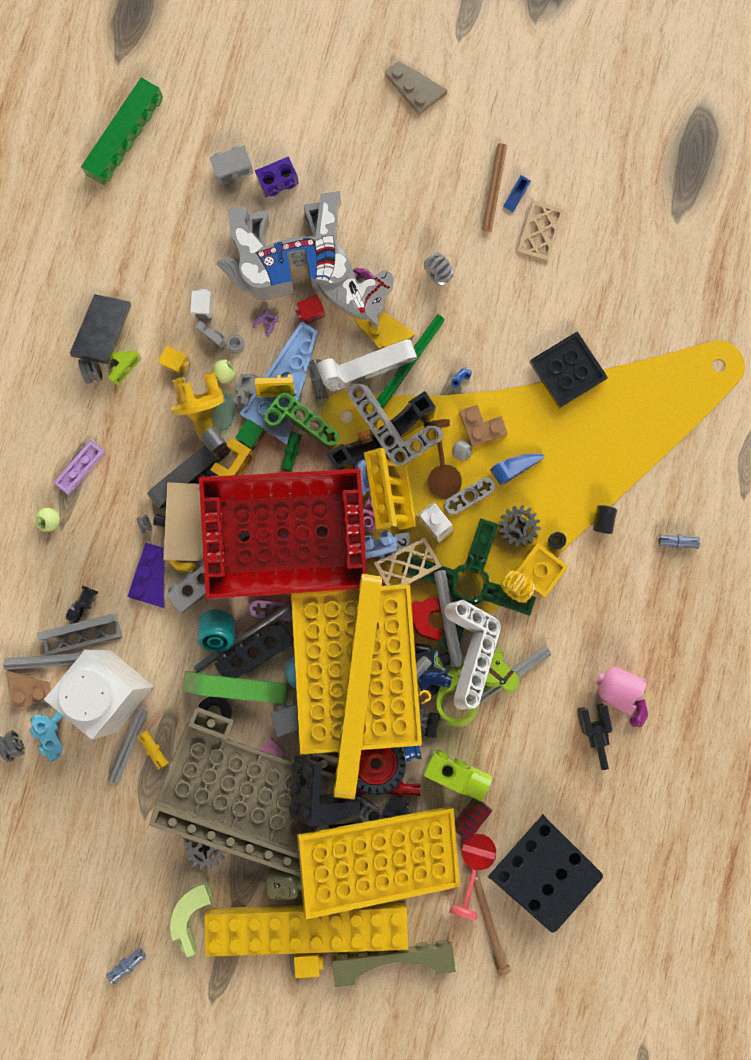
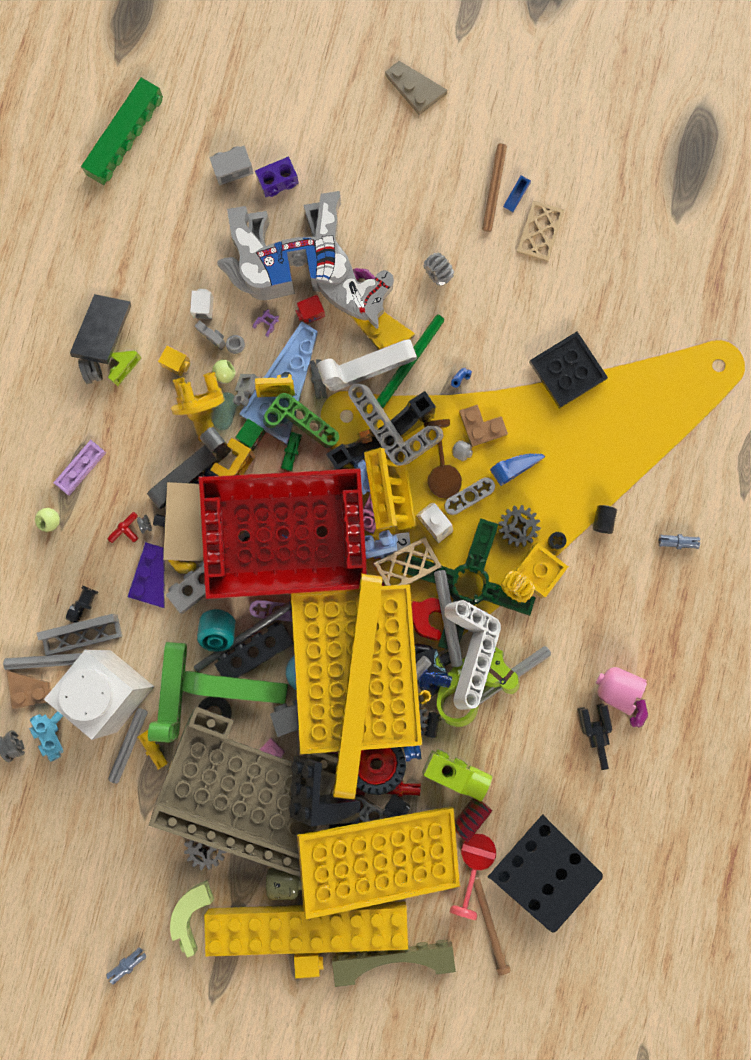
none -> red piece [107,512,139,543]
none -> bright green beam [148,642,187,743]

